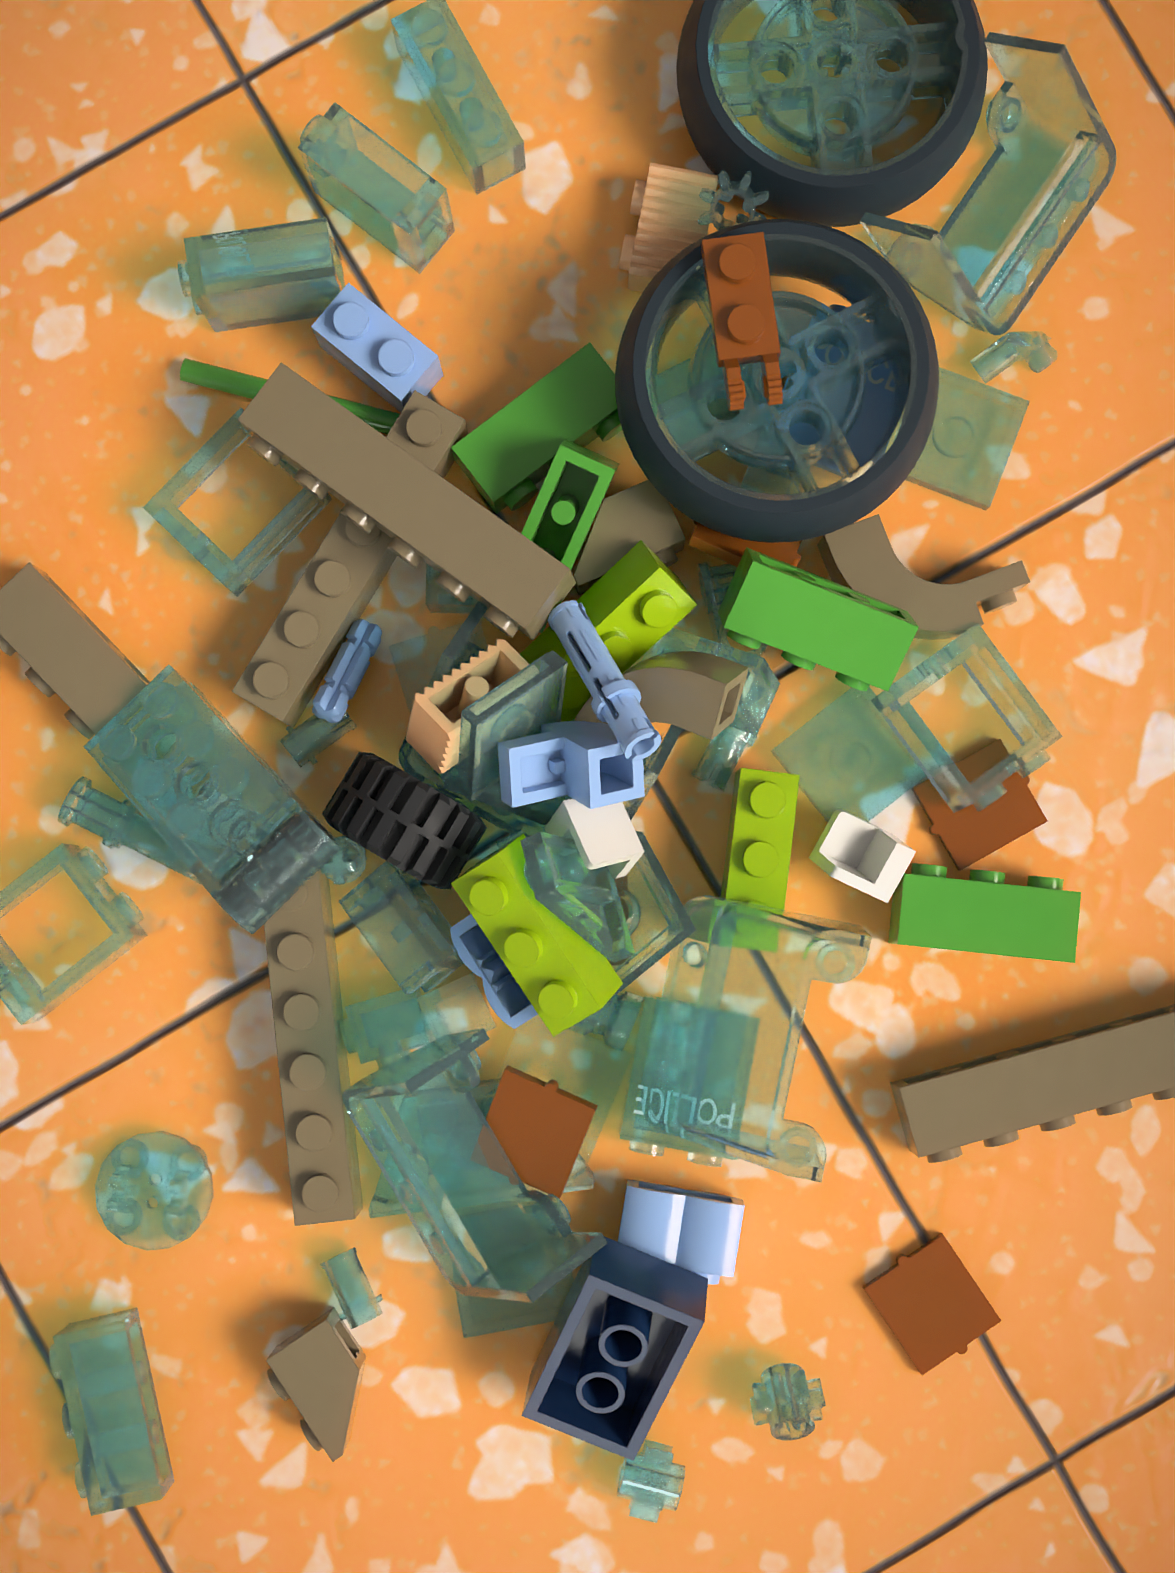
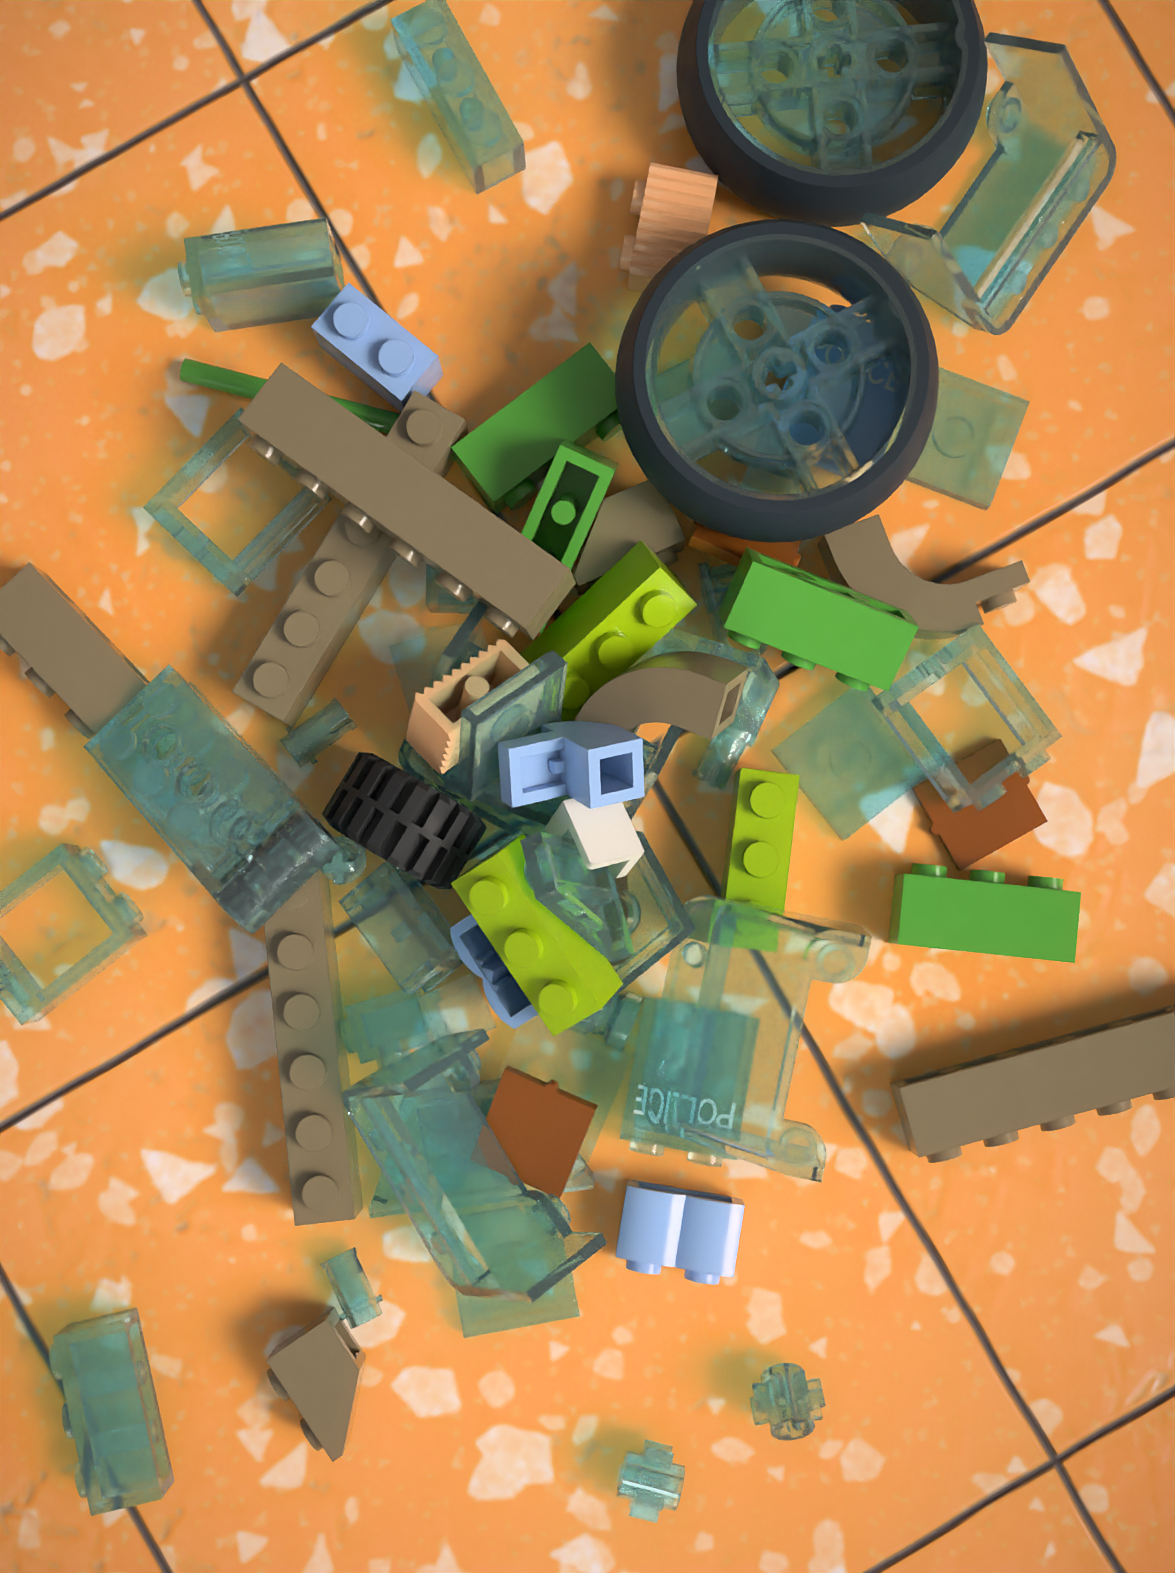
clear light blue pin [58,776,236,895] -> none
clear light blue plate [95,1131,214,1251] -> none
clear light blue window [297,102,455,274] -> none
light blue axle [312,619,382,723] -> none
dark blue brick [522,1233,708,1461] -> none
light blue pin [548,600,662,761] -> none
clear light blue gear [698,170,769,230] -> none
dark orange hinge [701,232,783,411] -> none
white panel [809,809,916,903] -> none
dark orange piece [863,1233,1001,1376] -> none
clear light blue arm [970,331,1058,384] -> none

